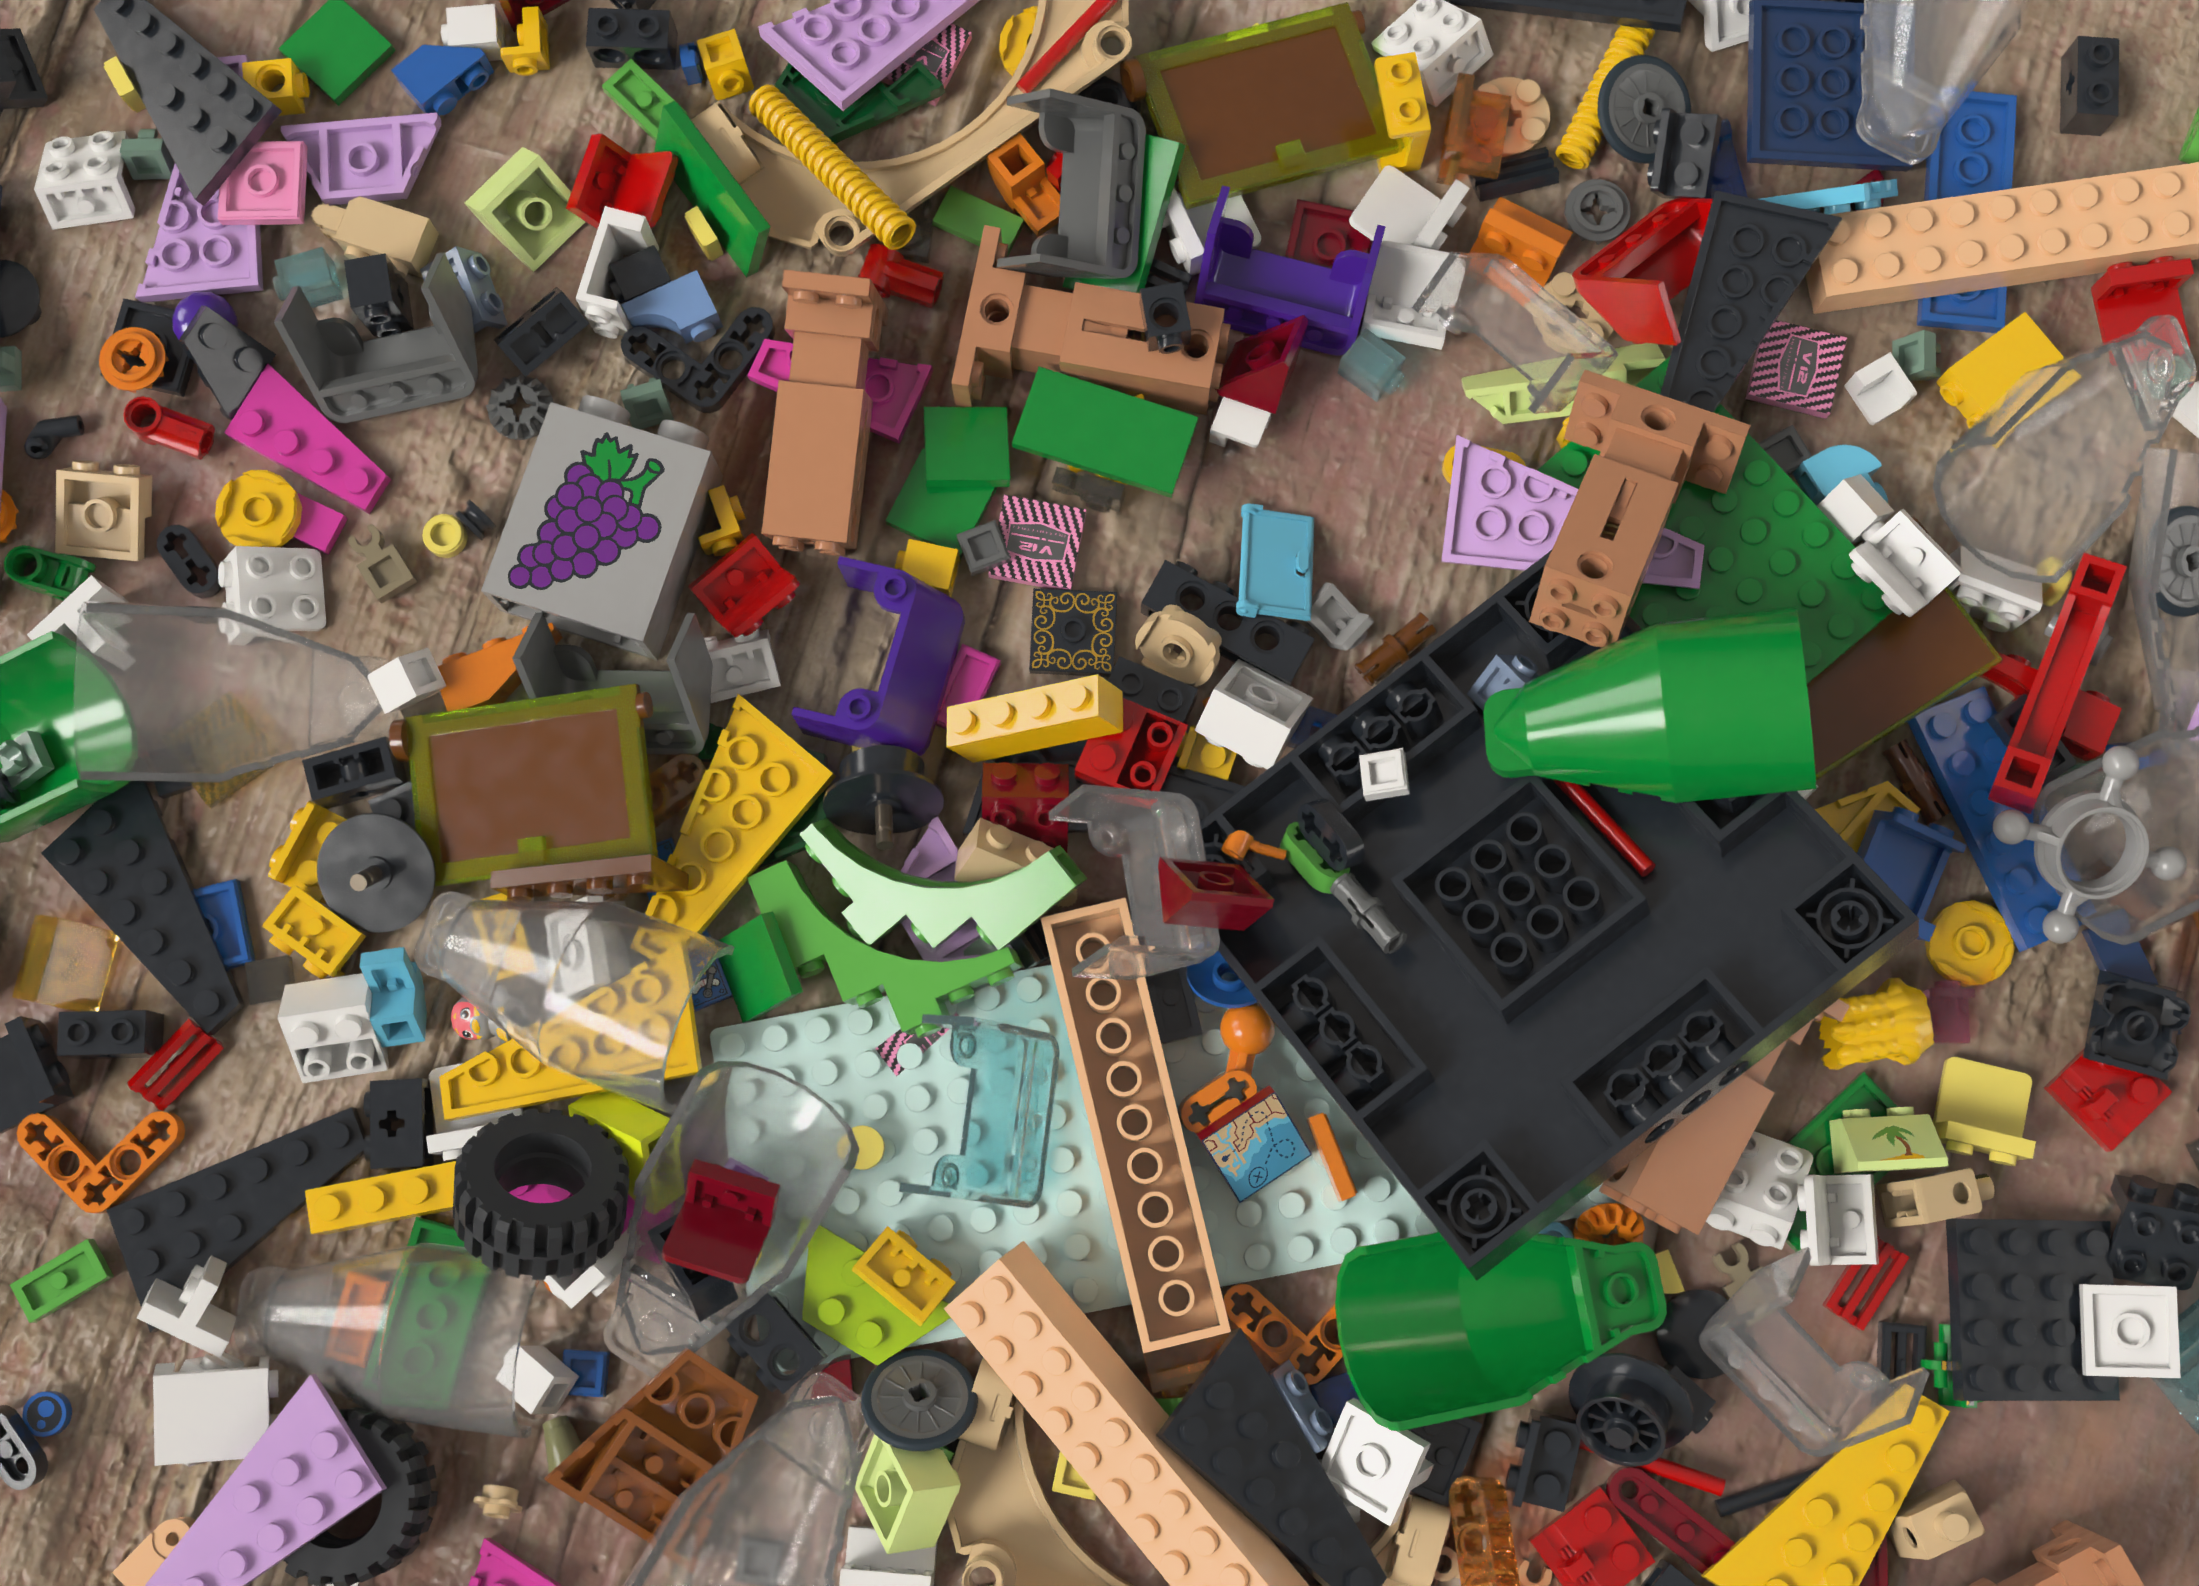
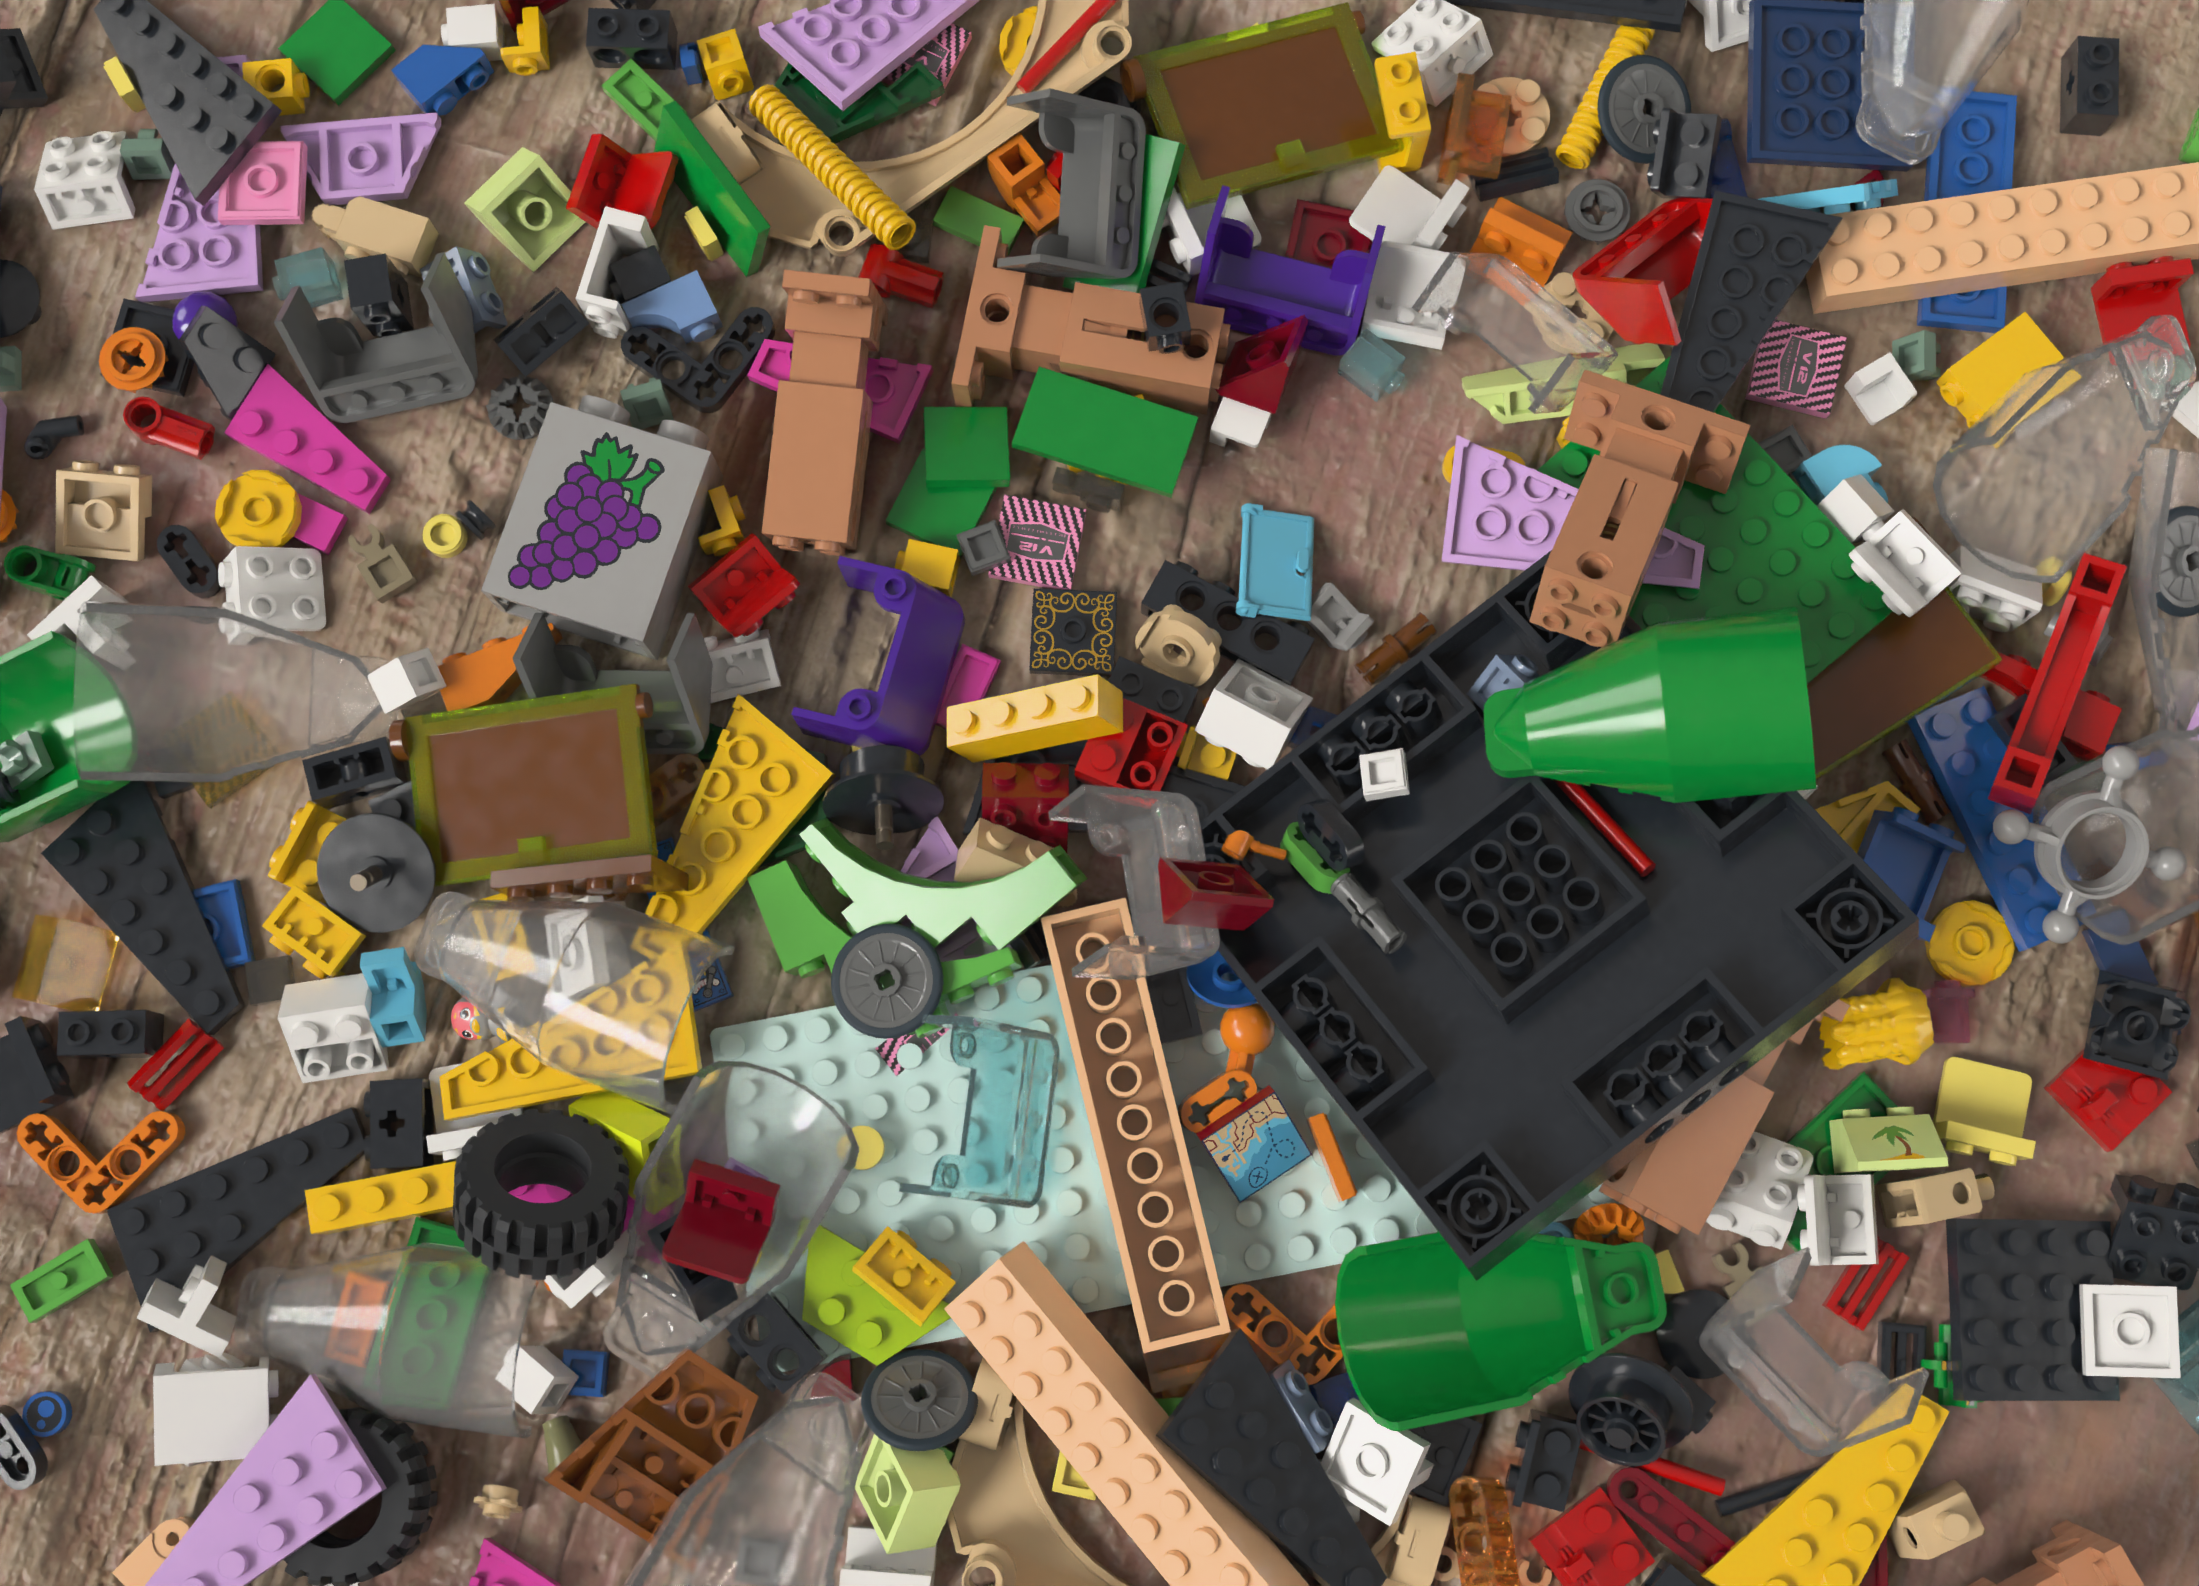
green tile [713,911,803,1023] -> none
none -> dark grey wheel [831,924,944,1039]

